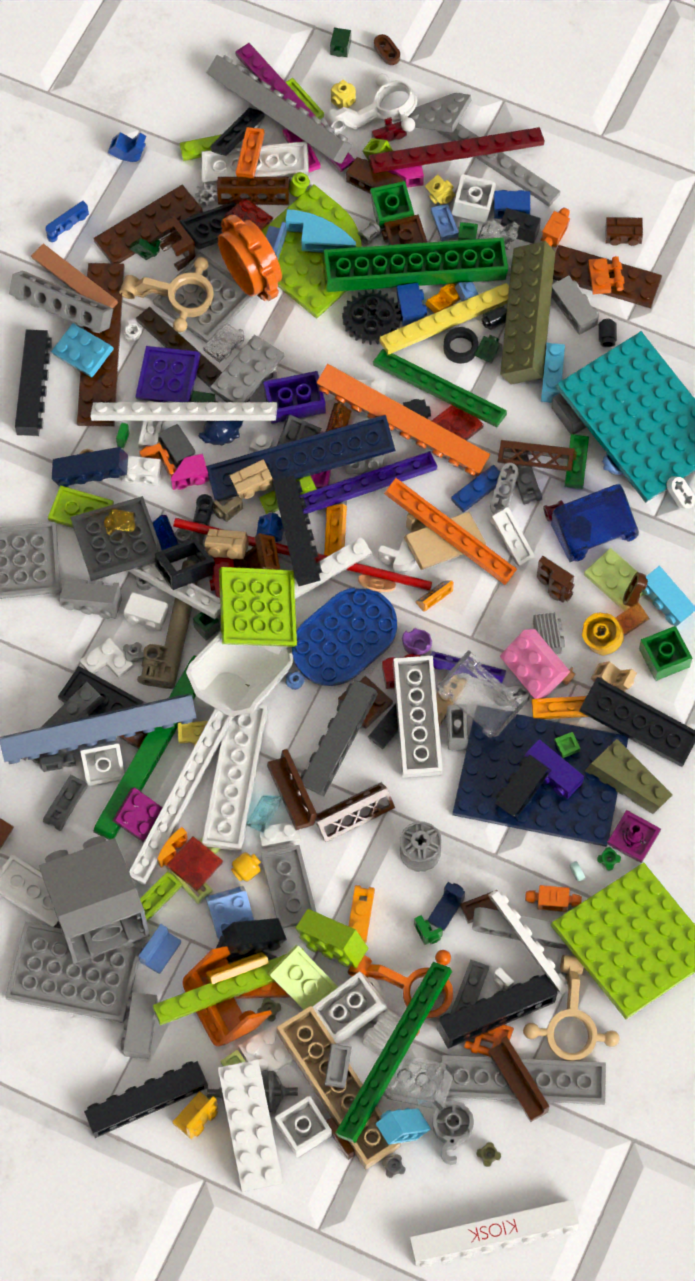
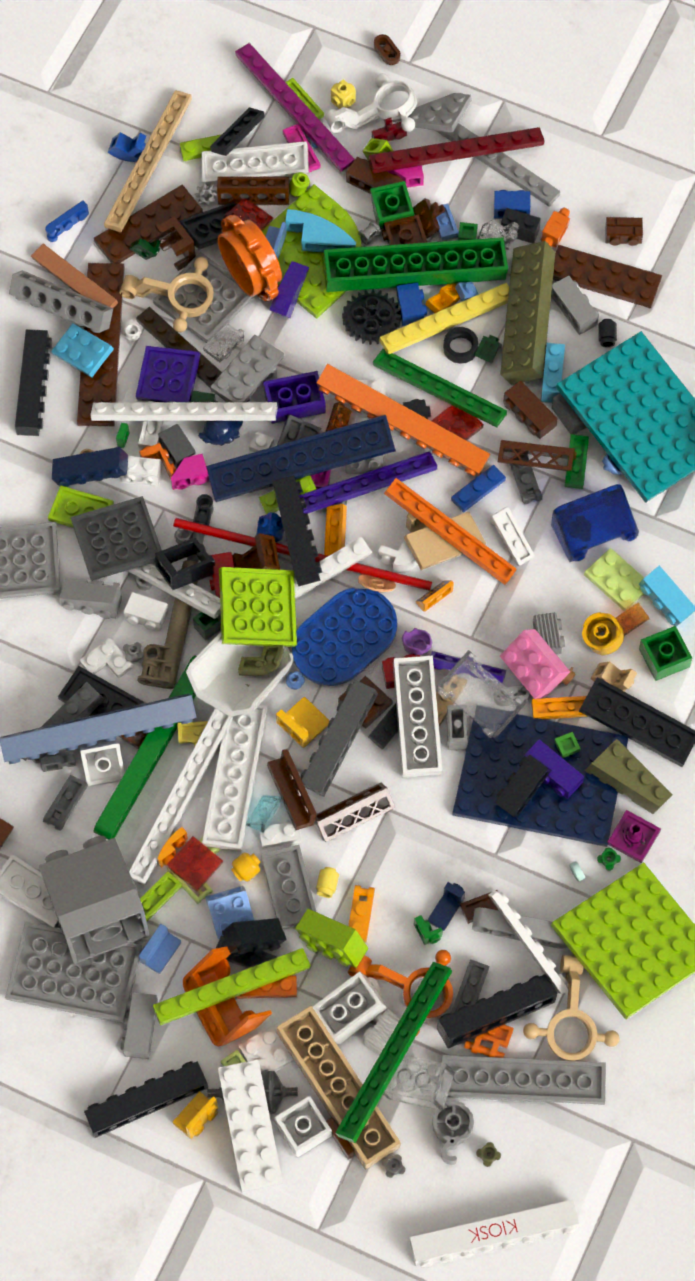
clear yellow bracket [104,509,135,535] -> none
magenta plate [112,787,163,842] -> none
clear blue plate [152,515,178,550] -> none
tan brick [205,529,248,559] -> none
light grey brick [206,55,352,164] -> none
yellow tile [206,952,269,984] -> none
dark tan bracket [213,495,243,522] -> none
tan brick [230,459,274,499] -> none
orange plate [236,127,265,178] -> none
olive plate [257,998,281,1021] -> none
yellowish green plate [268,945,338,1010] -> none
light grey tile [325,1044,352,1089] -> none
dark green brick [330,27,351,57] -> none
medium azure brick [375,1108,431,1145] -> none
light grey wheel [400,822,441,872] -> none
light yellow brick [425,174,456,205] -> none
white brick [452,174,496,223] -> none
black brick [481,306,507,330] -> none
reddish brown fence [488,1036,550,1122] -> none
light grey beam [490,463,519,514] -> none
white plate [493,967,514,990] -> none
orange piece [525,885,582,912] -> none
reddish brown plate [537,556,575,603] -> none
dark red bush [543,500,567,521] -> none
orange plate [588,256,625,295] -> none
reddish brown plate [623,572,648,607] -> none
white beam [667,476,695,508] -> none
none -> tan plate [104,90,192,232]
none -> olive plate [238,645,284,676]
none -> dark purple slope [269,261,309,318]
none -> yellow bracket [276,697,330,748]
none -> light yellow brick [316,867,339,898]
none -> reddish brown plate [413,198,445,239]
none -> reddish brown brick [503,381,557,439]

